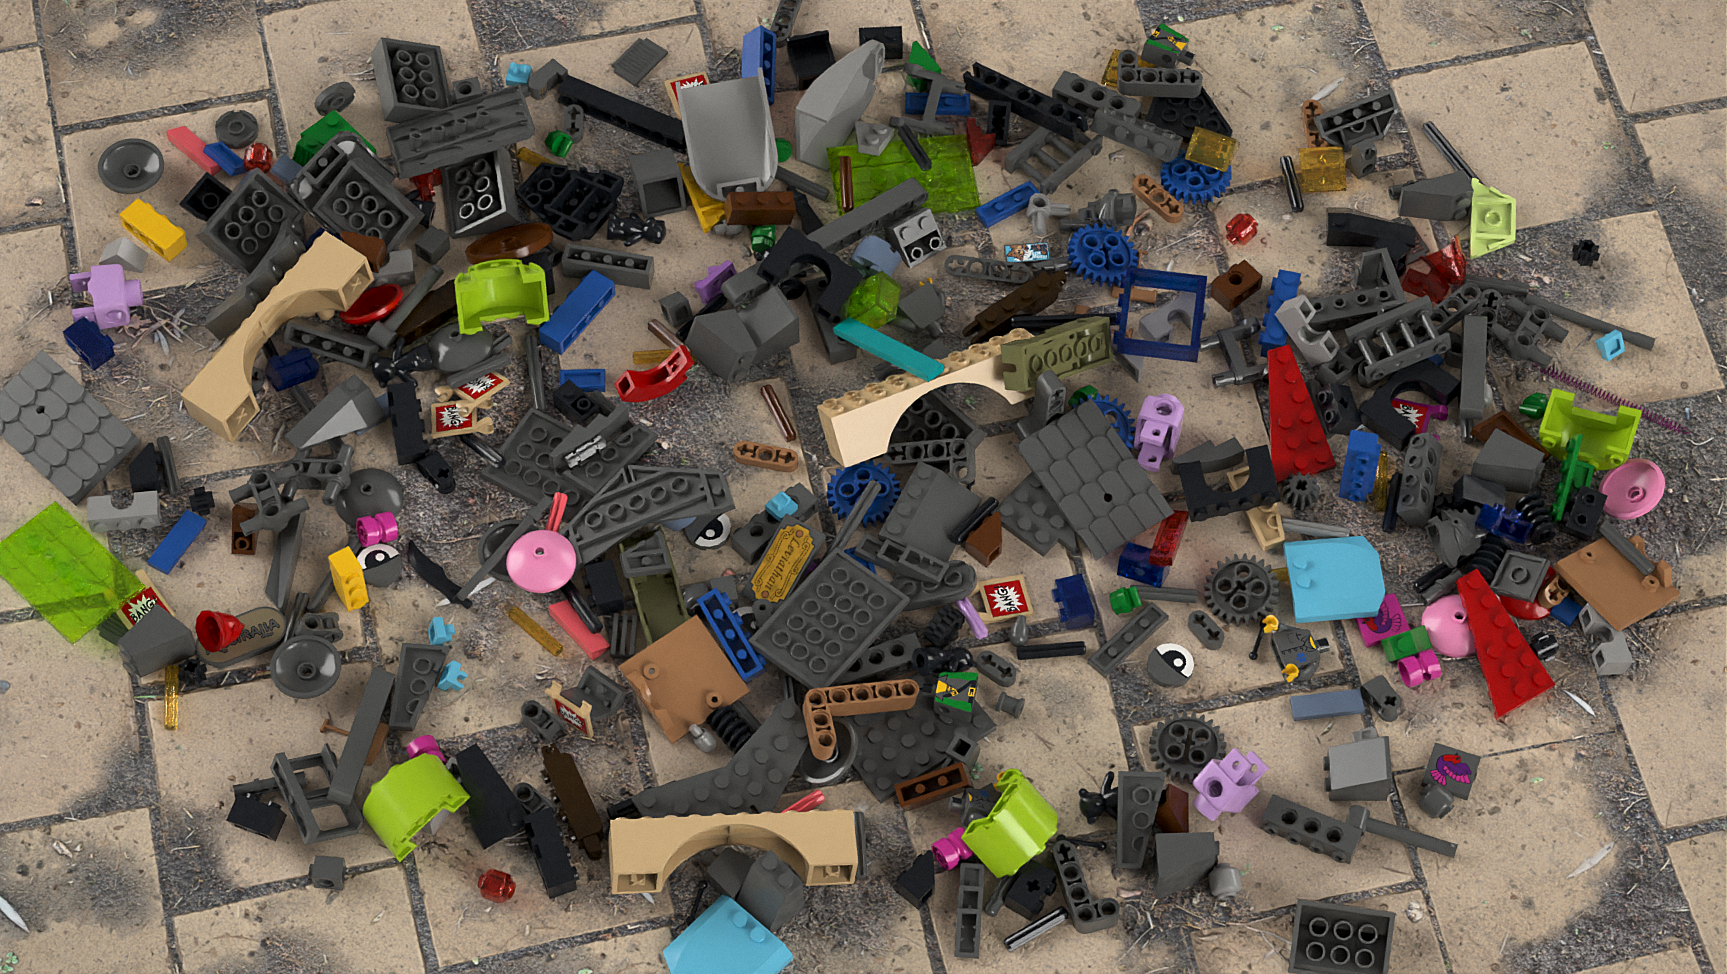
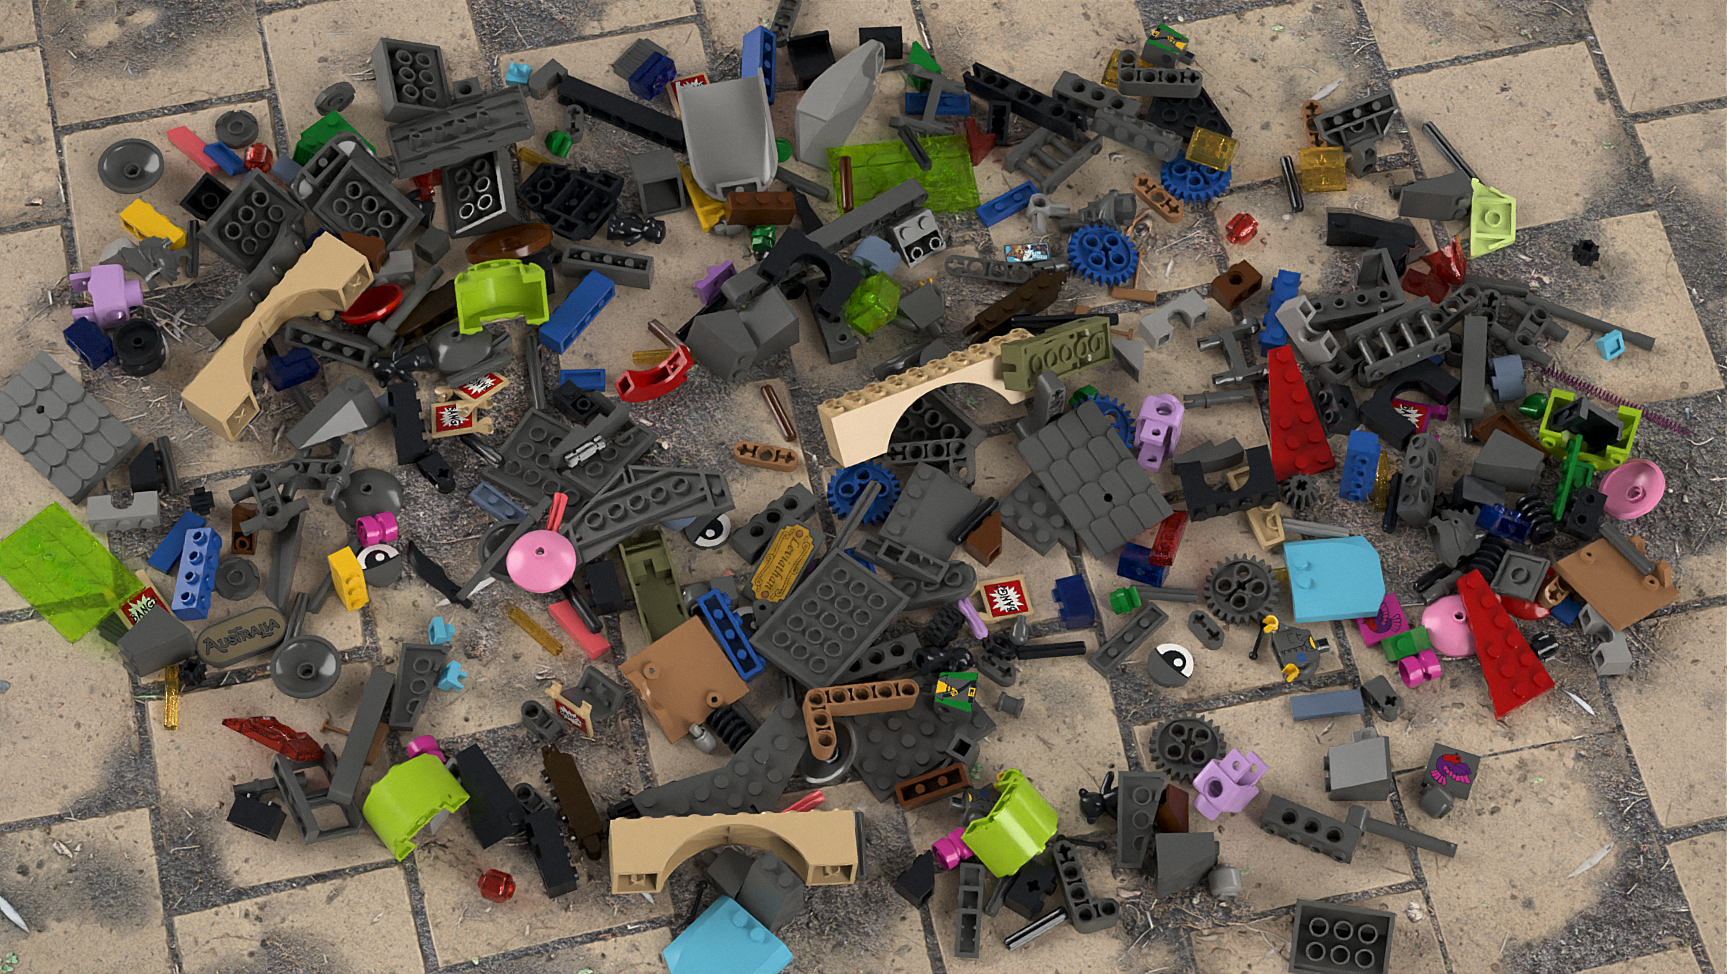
red piece [195,610,245,653] -> none
dark grey piece [295,612,343,643] -> none
dark grey brick [309,855,347,890] -> none
dark grey tile [610,613,638,659] -> none
dark grey wing [620,530,671,578] -> none
dark grey brick [659,291,694,328] -> none
medium azure tile [765,491,798,523] -> none
teal tile [833,317,944,382] -> none
light grey wing [855,121,895,156] -> none
clear blue window [1113,267,1207,363] -> none
none -> black wheel [112,318,166,376]
none -> dark grey helmet [121,236,192,291]
none -> blue brick [171,527,222,621]
none -> dark grey axle [185,220,200,278]
none -> dark grey tile [214,557,260,601]
none -> clear red slope [222,715,325,761]
none -> sand blue tile [468,480,527,522]
none -> clear blue brick [627,51,677,101]
none -> black gear [982,635,1018,661]
none -> dark grey pin [1183,387,1253,409]
none -> sand blue brick [1487,354,1526,403]
none -> black panel [1549,397,1623,454]

